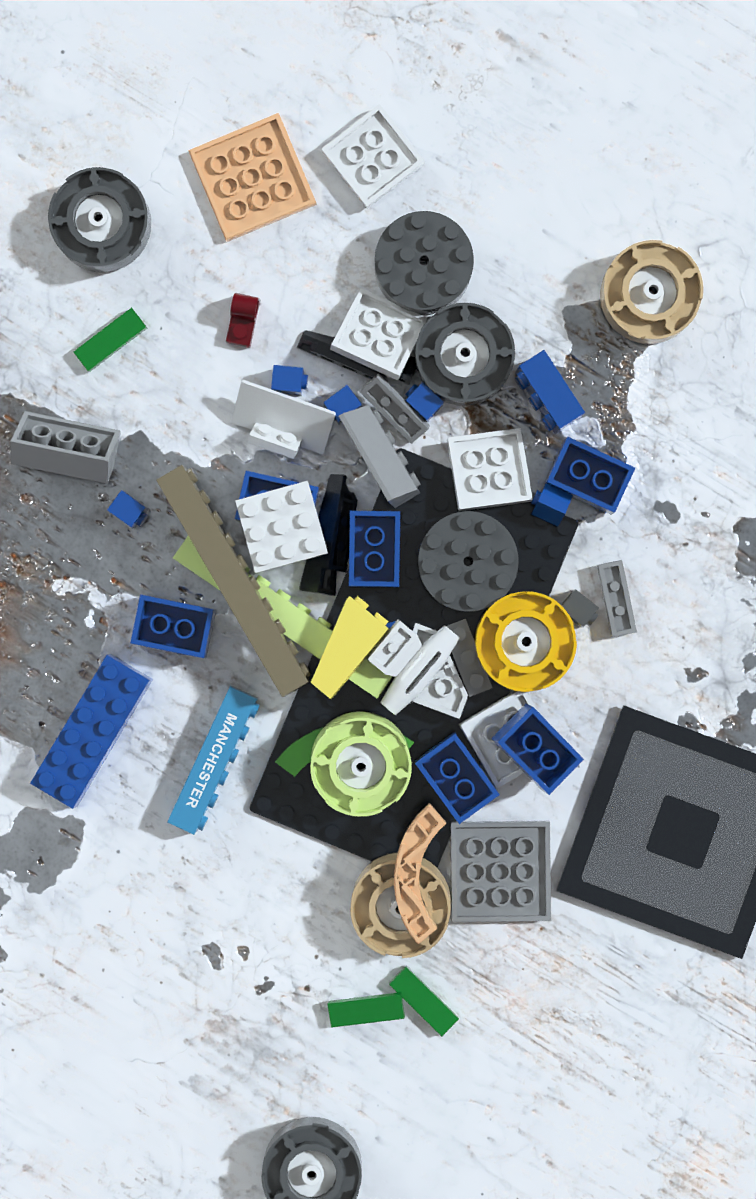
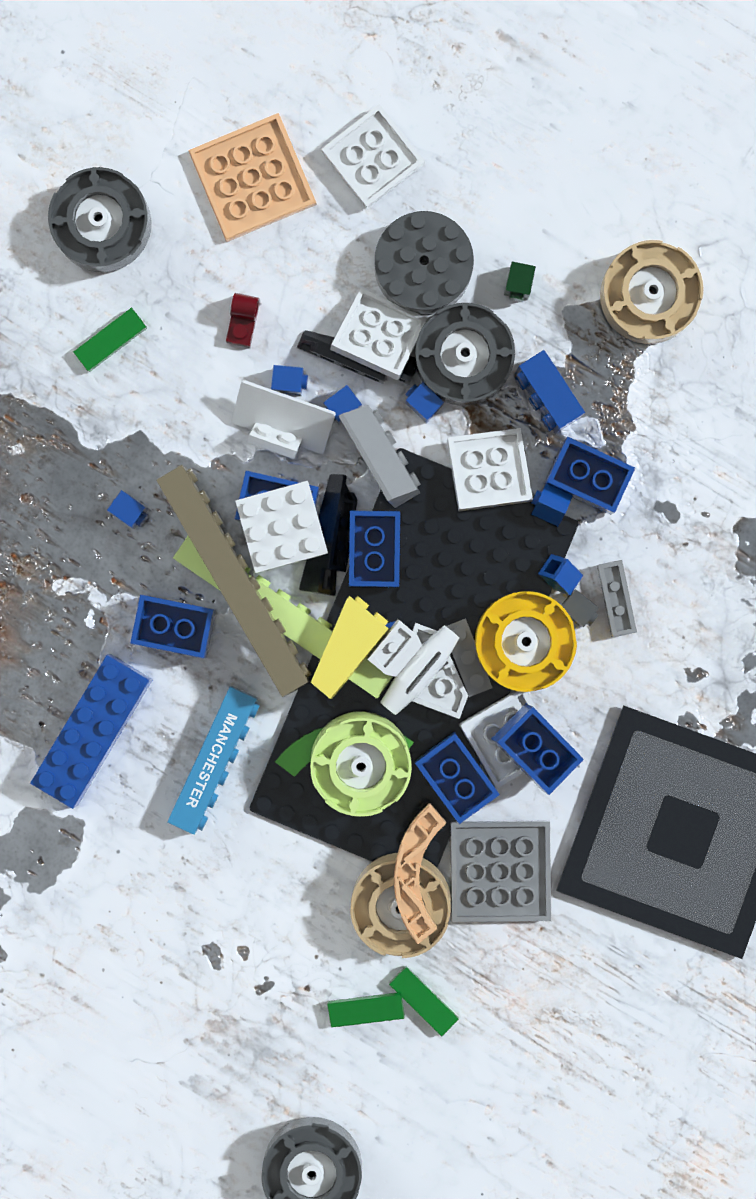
light grey slope [10,411,121,484] -> none
light grey plate [360,373,430,444] -> none
dark grey piece [418,511,518,612] -> none
none -> dark green brick [504,261,536,302]
none -> blue brick [538,554,583,595]

